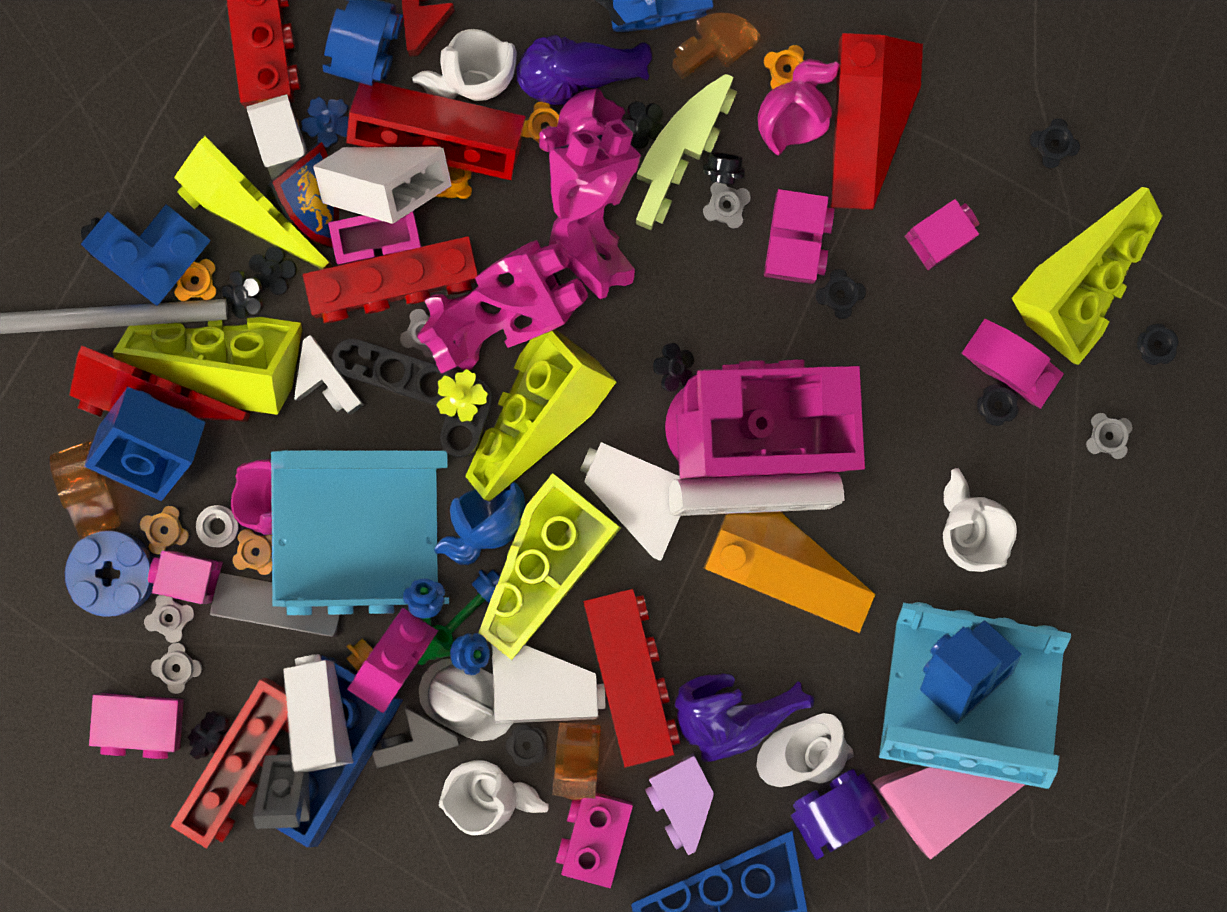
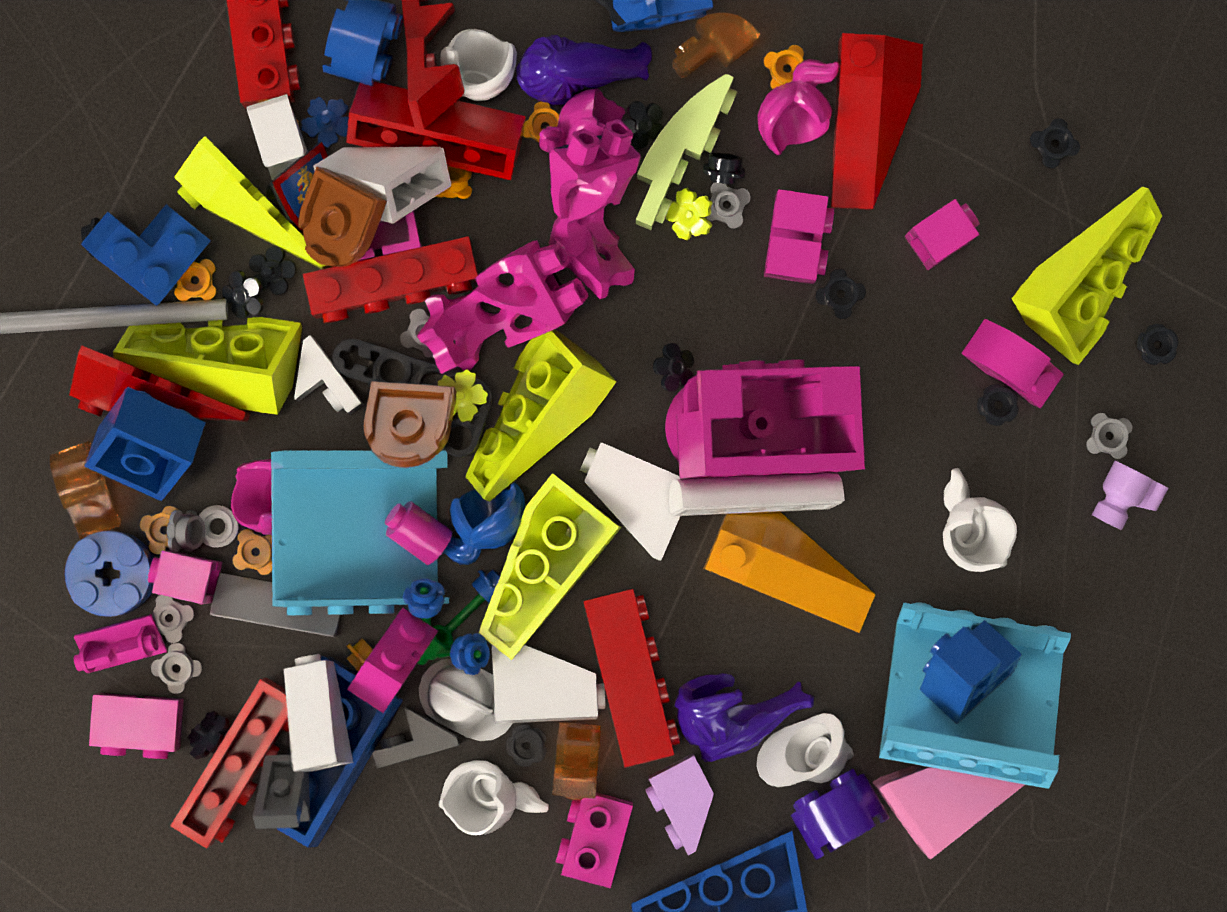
none -> dark pink hinge [74,614,167,673]
none -> light grey plate [167,510,205,552]
none -> dark orange tile [298,167,387,267]
none -> tile [364,381,457,468]
none -> dark pink brick [384,501,452,565]
none -> red slope [407,37,465,130]
none -> neon yellow plant [666,188,713,240]
none -> lavender piece [1092,461,1169,530]

